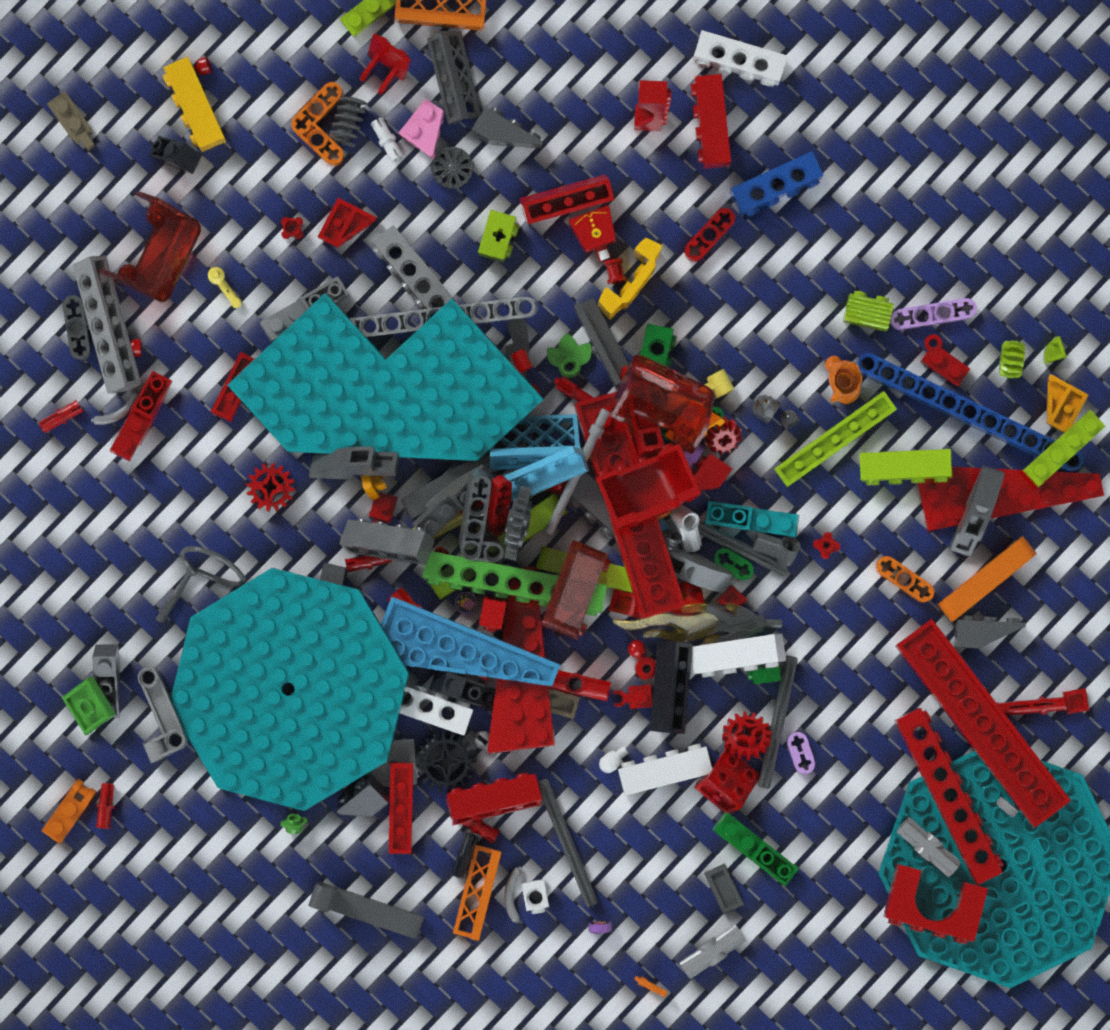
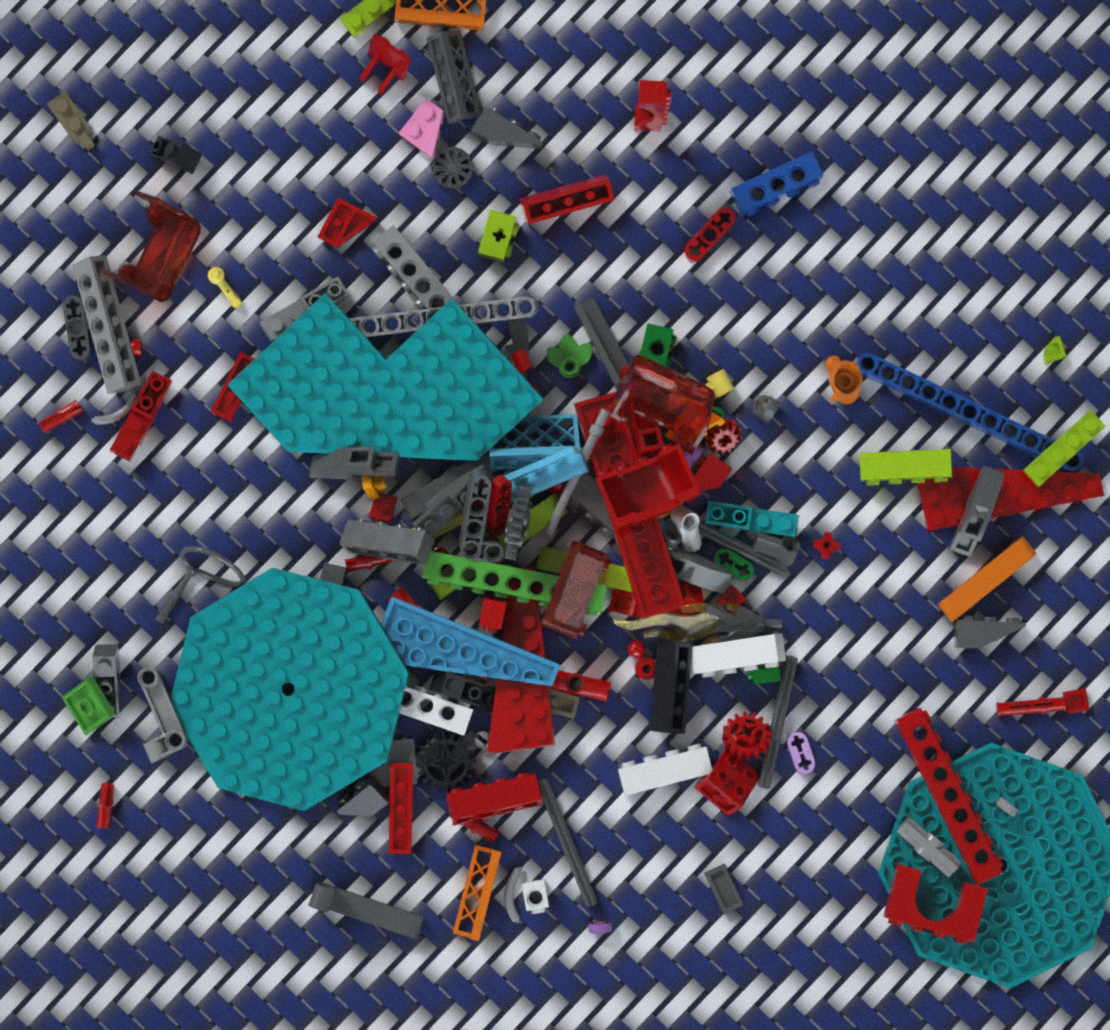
orange plate [41,779,97,844] -> none
yellow brick [162,56,226,152] -> none
red hinge [194,56,212,75] -> none
red gear [246,463,296,512] -> none
red plate [281,217,304,239] -> none
bright green plate [281,814,308,834] -> none
orange beam [291,82,344,166] -> none
dark grey piece [329,97,368,147] -> none
white pin [371,117,404,163] -> none
black axle [451,832,479,878] -> none
tile [455,592,478,614] -> none
red piece [554,376,594,402] -> none
red torso [568,205,616,263] -> none
yellow plate [598,238,662,320] -> none
white cylinder [599,746,628,773] -> none
red bush [603,258,627,285] -> none
red plate [613,684,652,709] -> none
orange piece [634,976,668,997] -> none
light grey piece [679,924,746,979] -> none
red brick [690,74,731,169] -> none
white brick [693,30,787,87] -> none
green slope [712,812,799,886] -> none
lime plate [774,391,897,487] -> none
dark grey hinge [781,410,800,429] -> none
lime brick [842,291,894,332] -> none
orange beam [876,556,934,603] -> none
lavender beam [890,298,977,330] -> none
red plate [895,619,1071,828] -> none
red hinge [920,334,970,388] -> none
lime gear [999,340,1025,379] -> none
light orange wing [1046,374,1088,433] -> none

